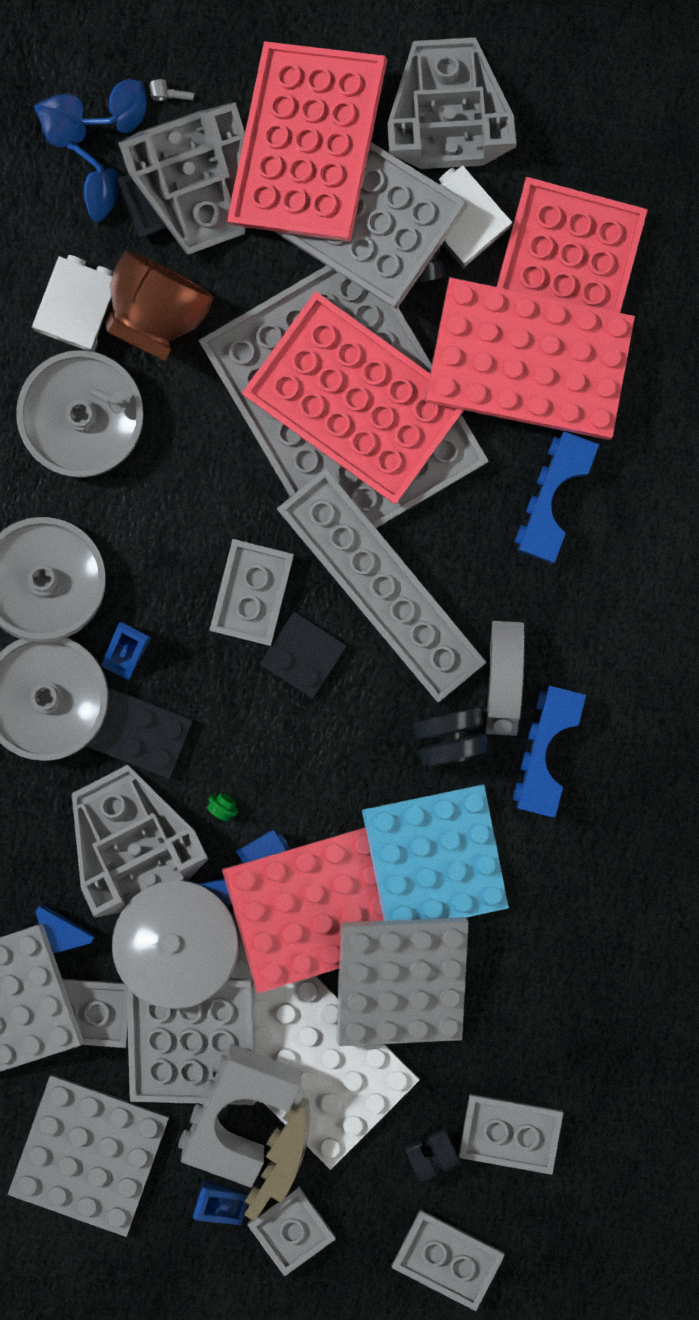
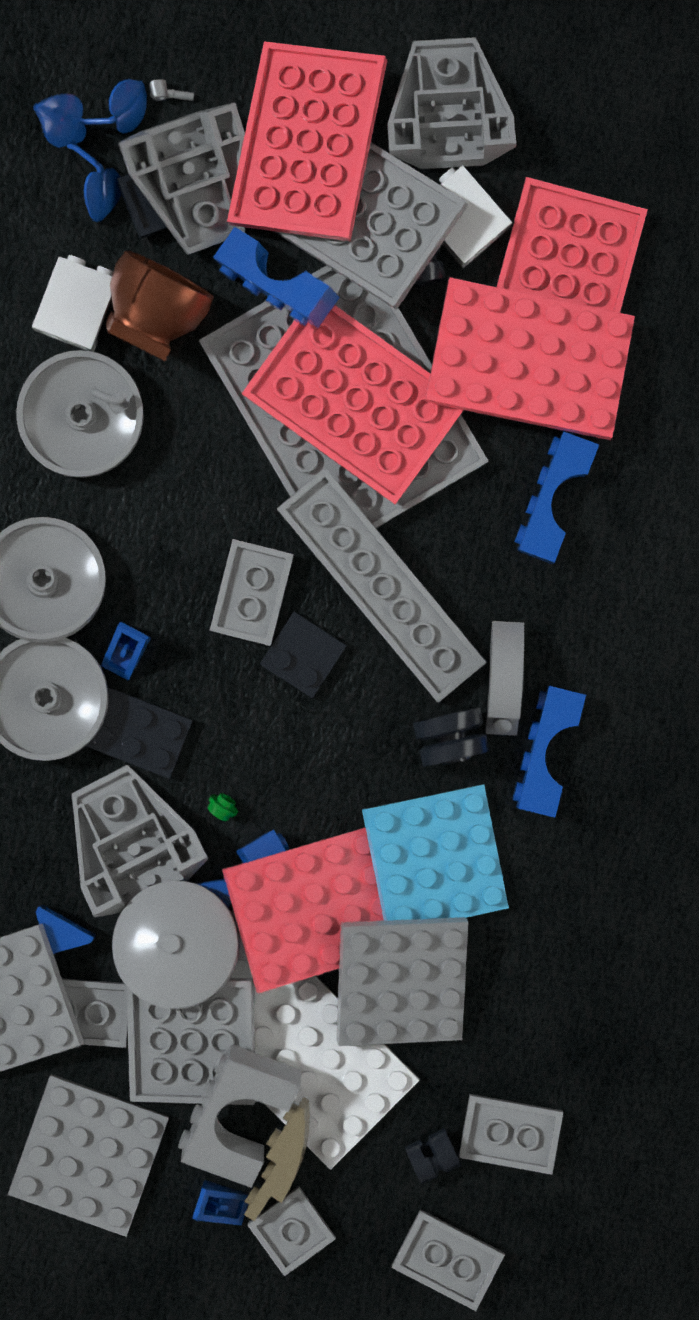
none -> blue arch [213,227,340,328]

